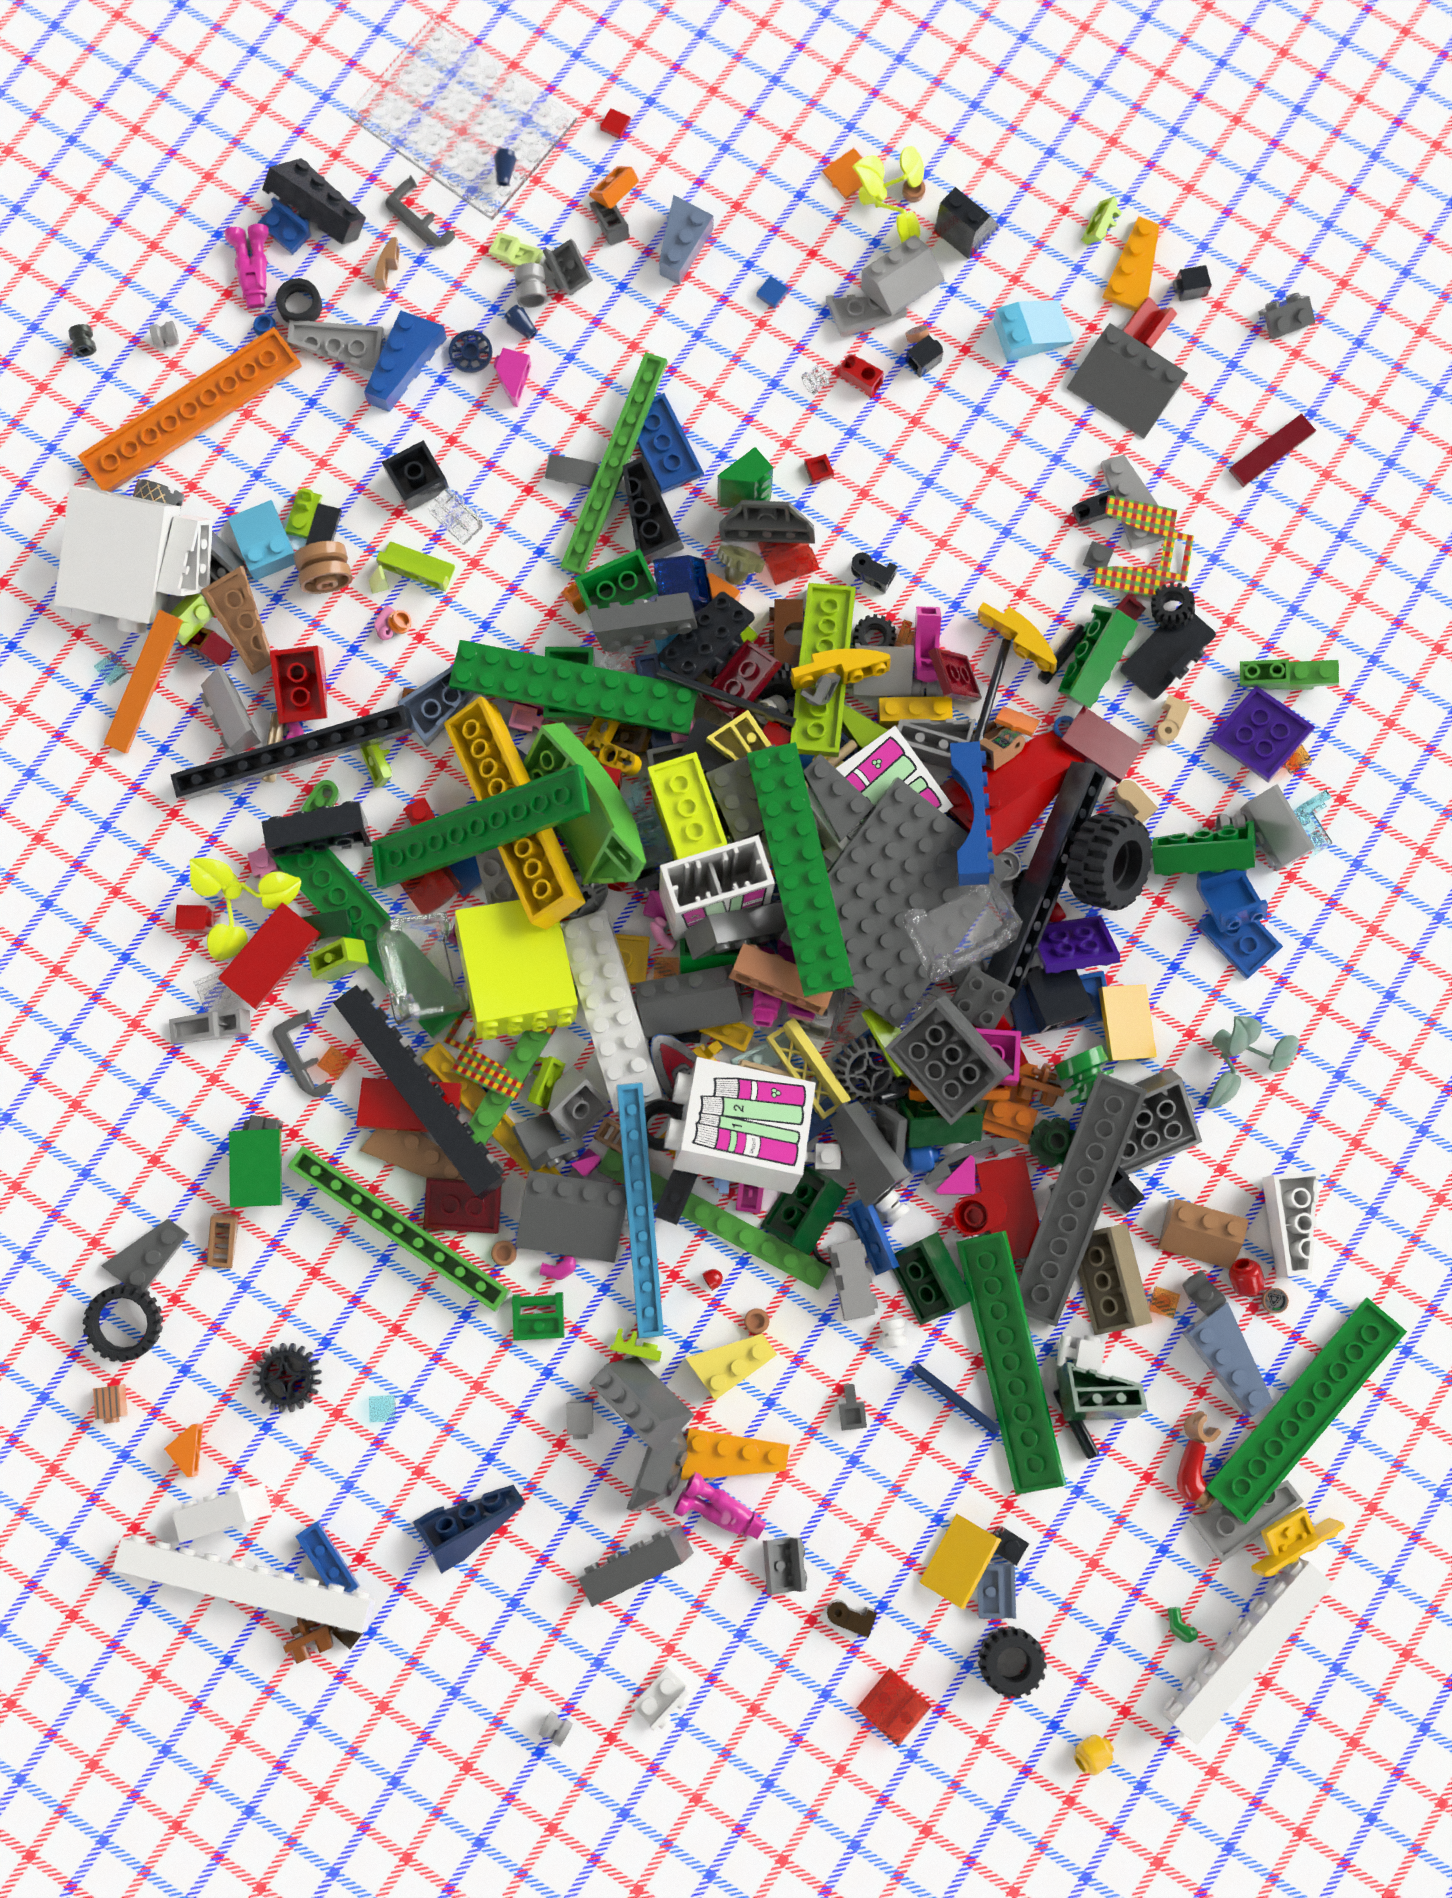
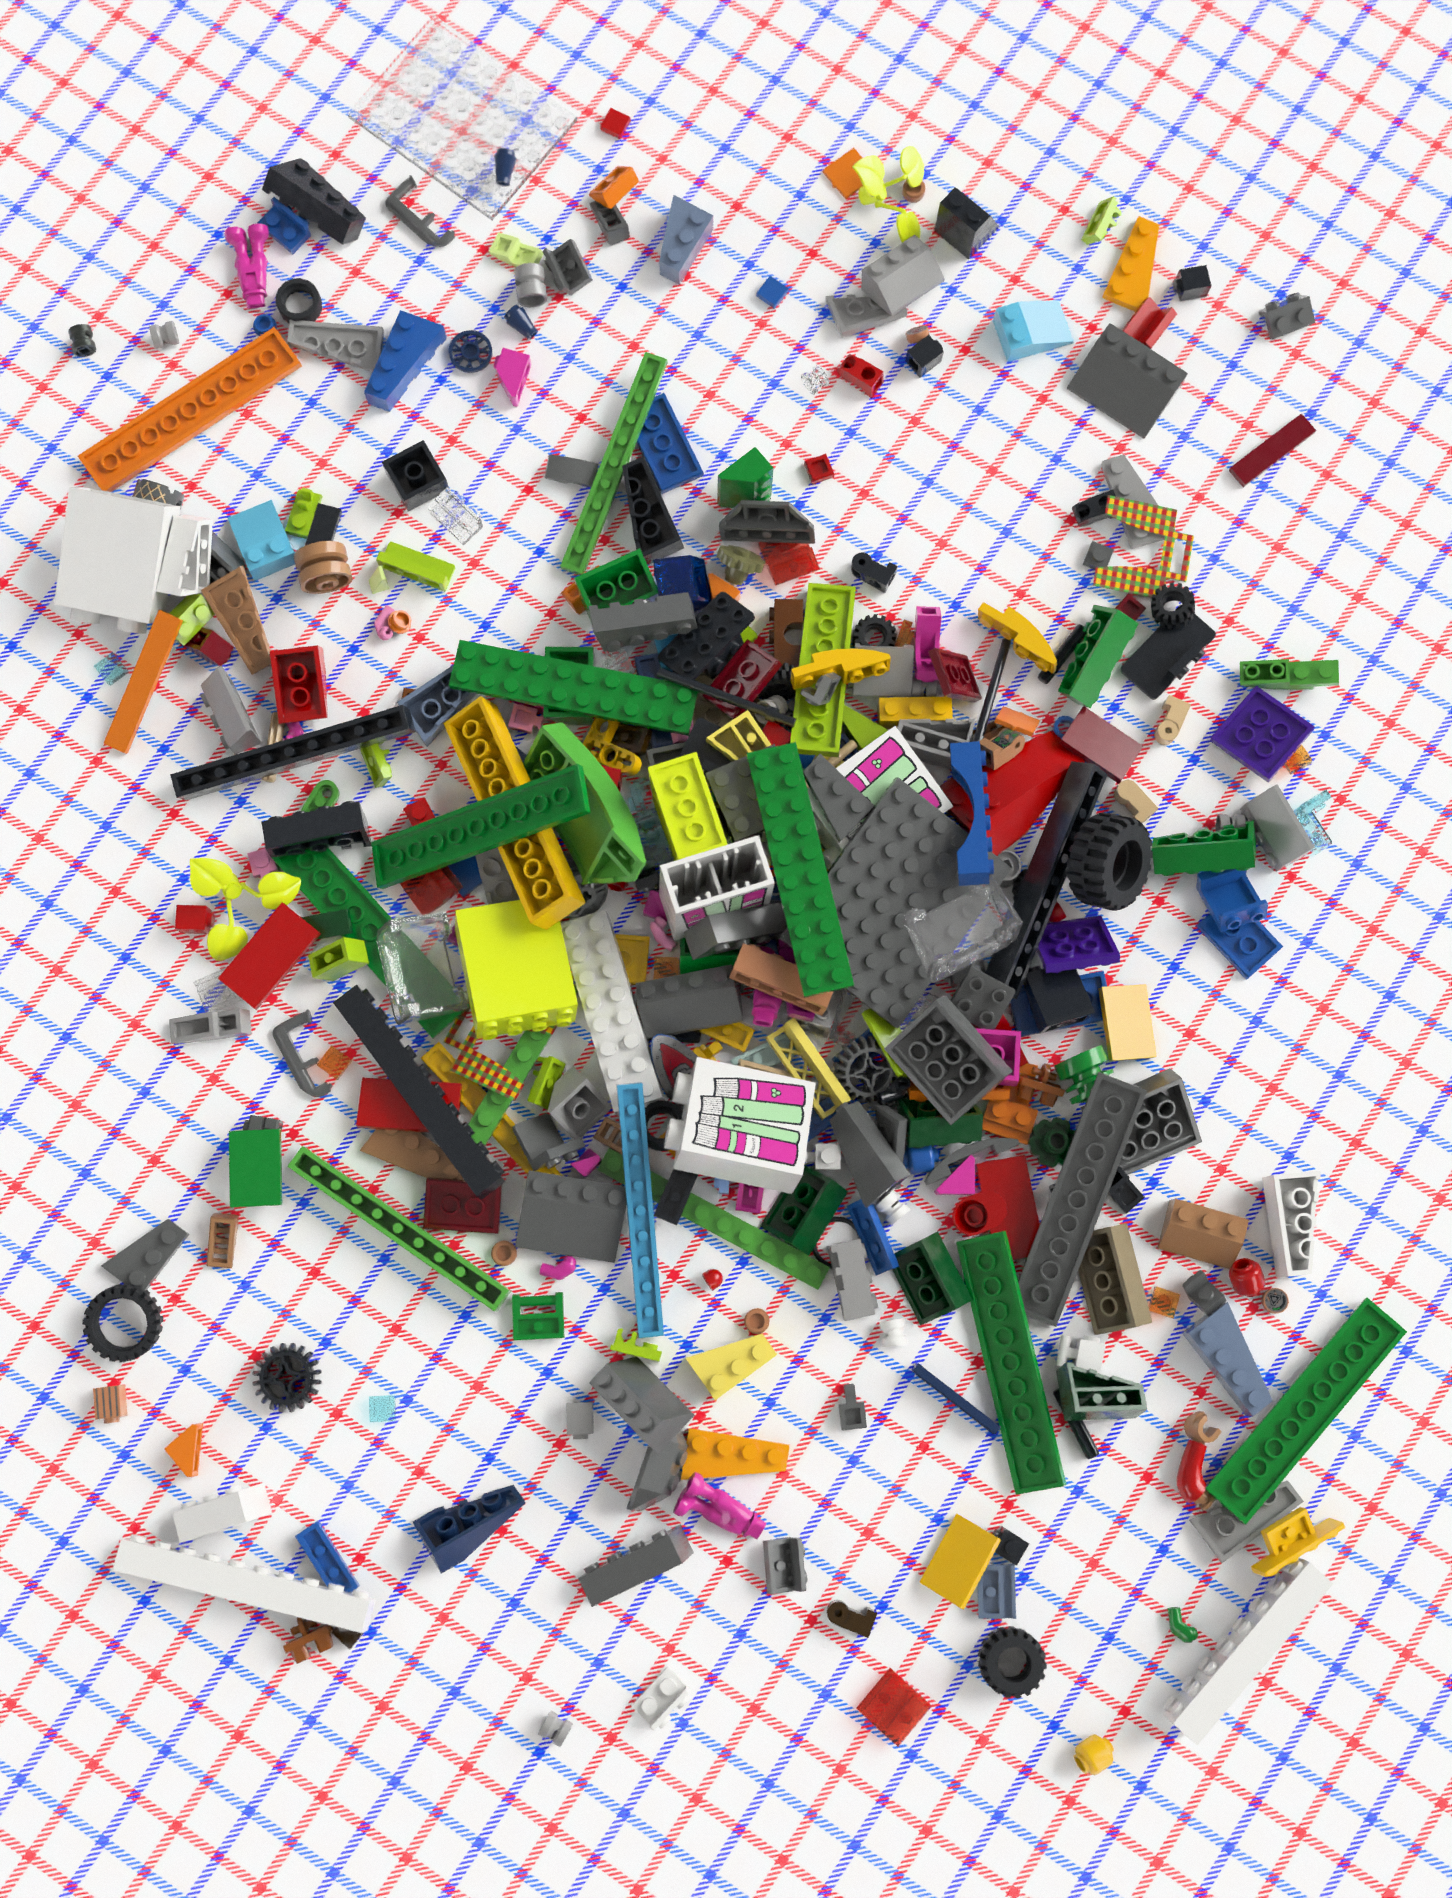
medium nougat slope [374,237,400,291] -> none
sand green plant [1206,1016,1300,1108] -> none

